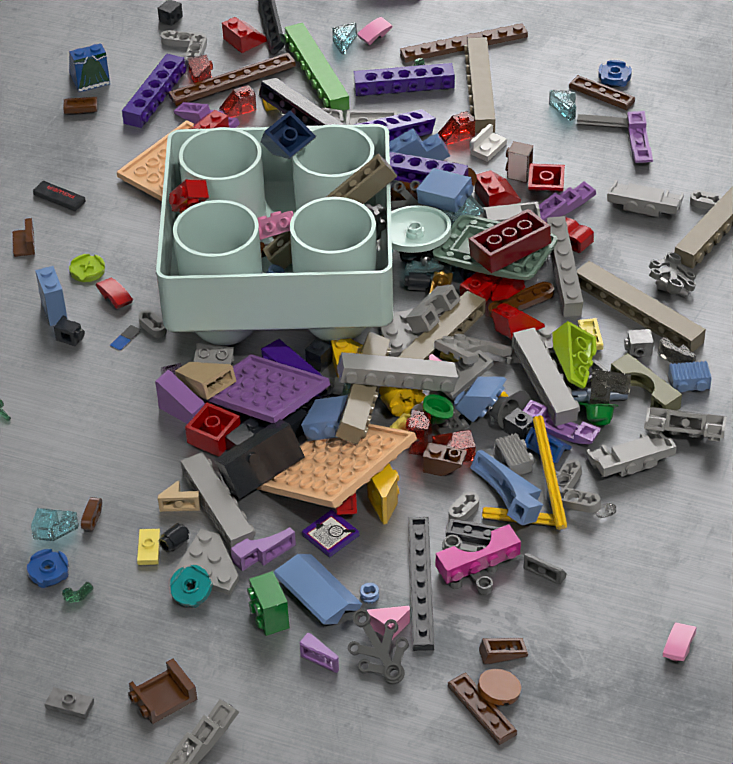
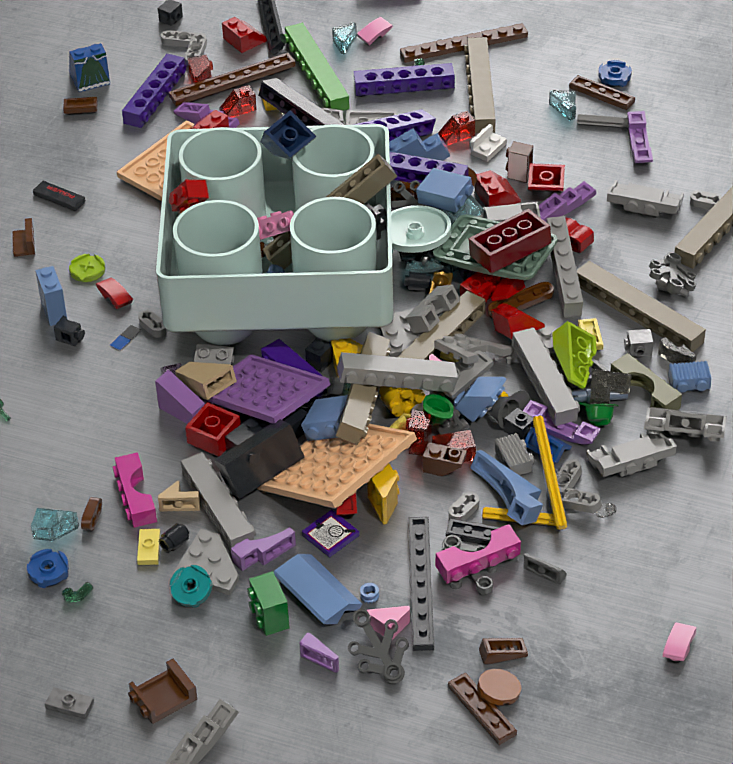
none -> dark pink arch [112,452,157,528]

